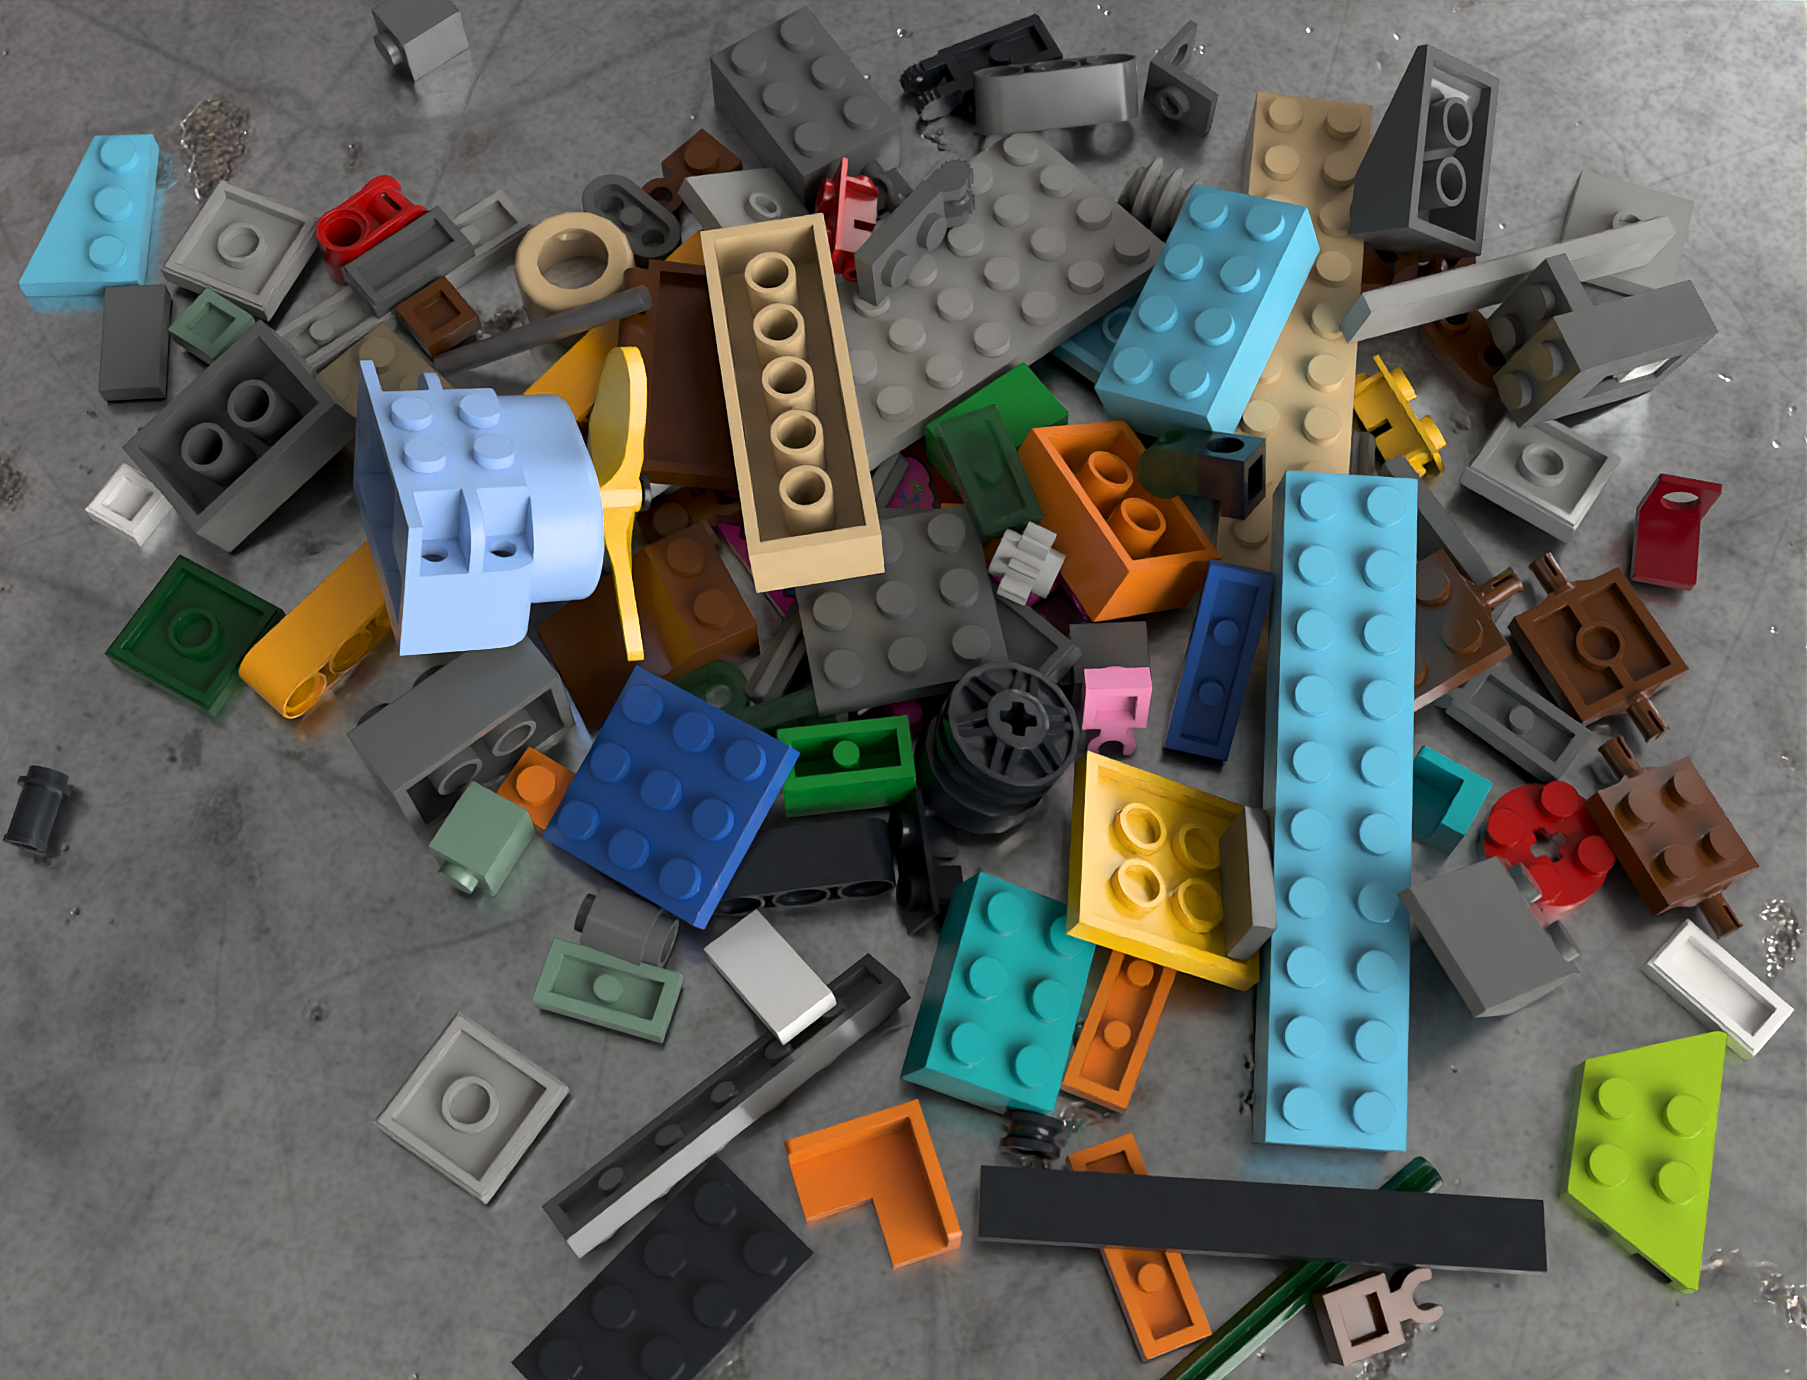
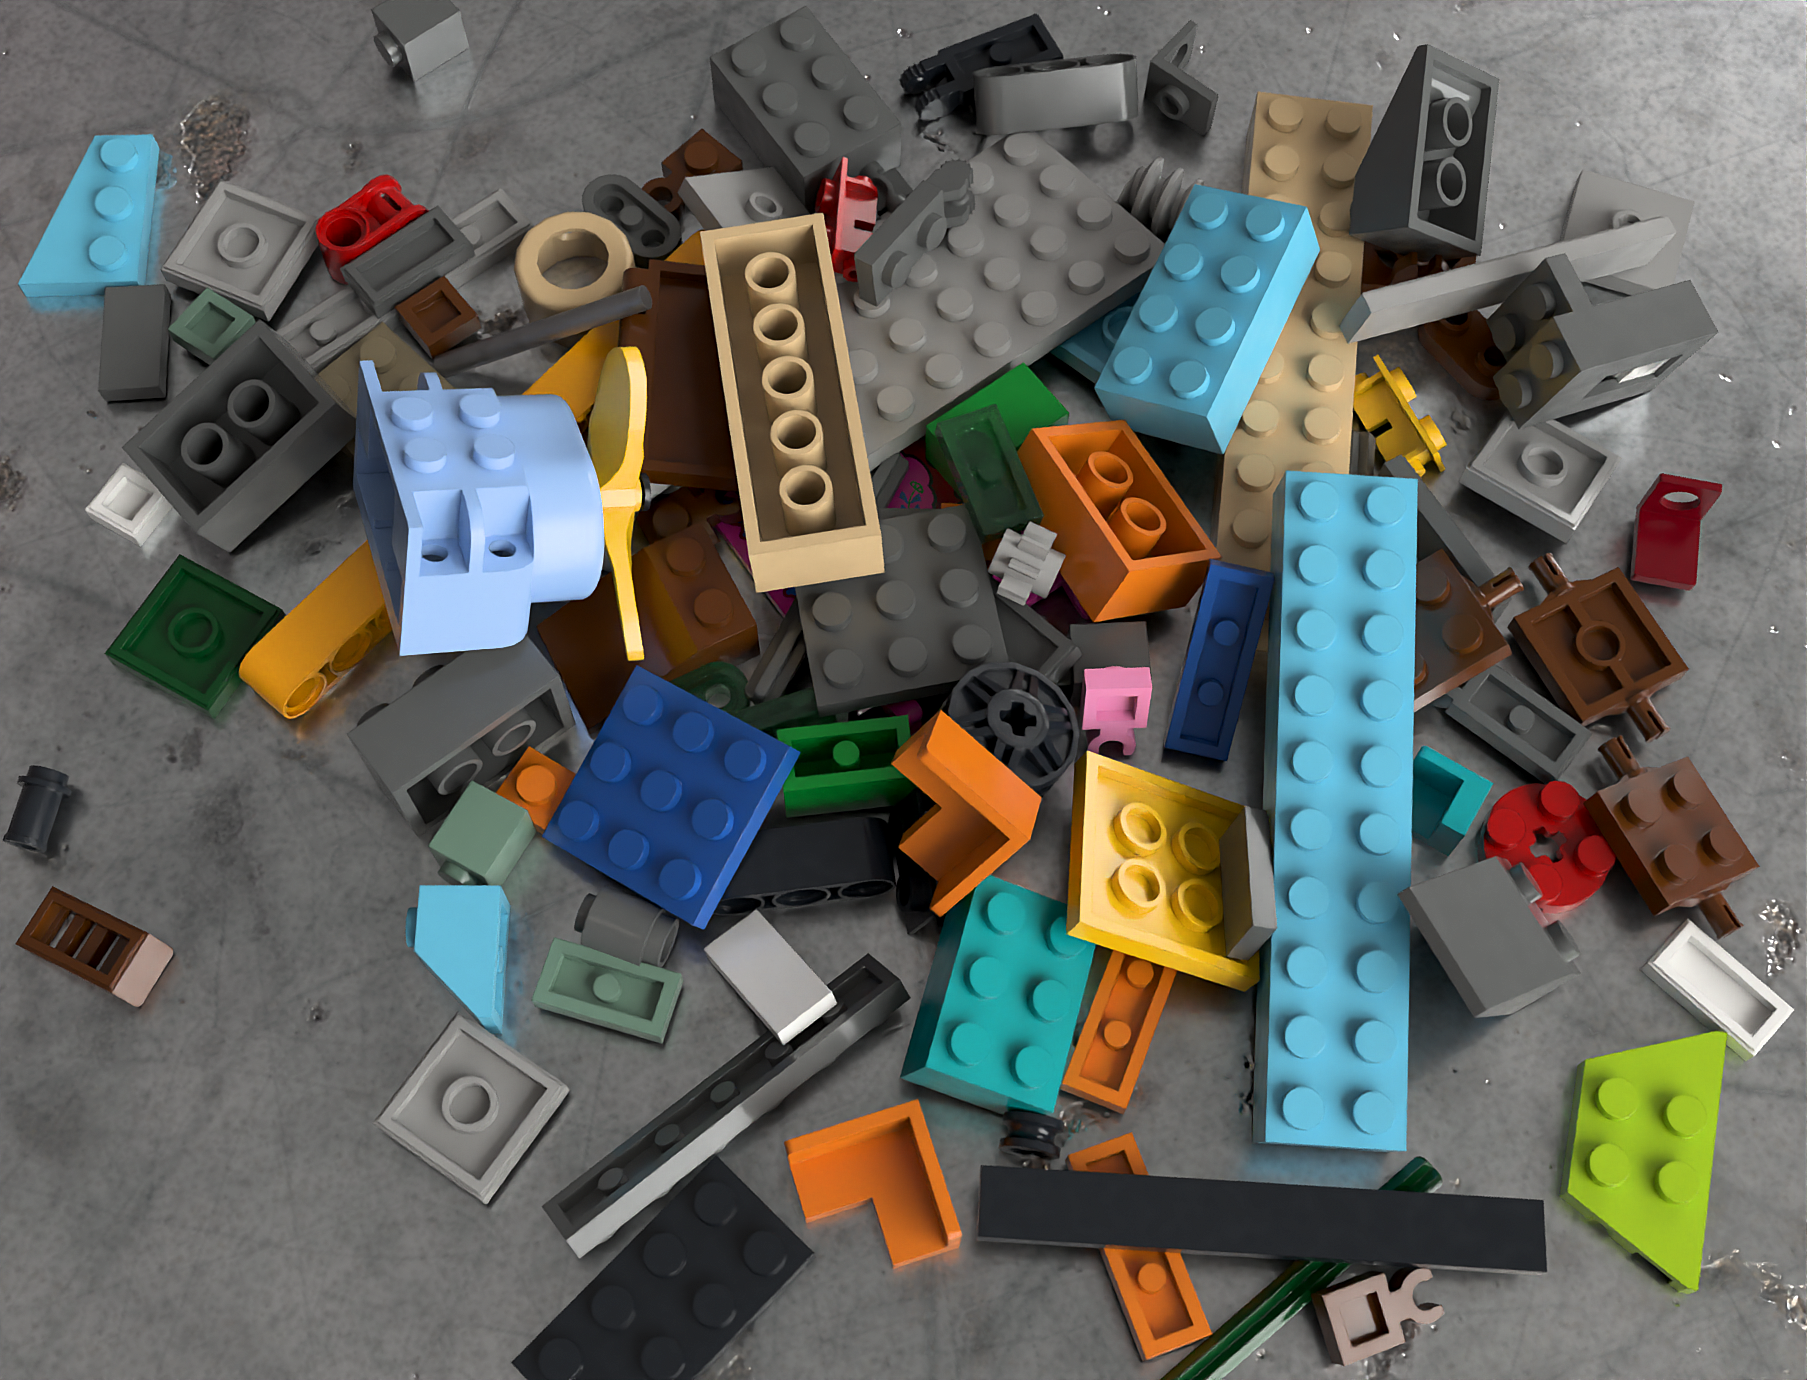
leg [1136,428,1266,520] -> none
none -> reddish brown slope [15,886,173,1007]
none -> medium azure slope [405,885,511,1034]
none -> orange panel [891,710,1042,917]

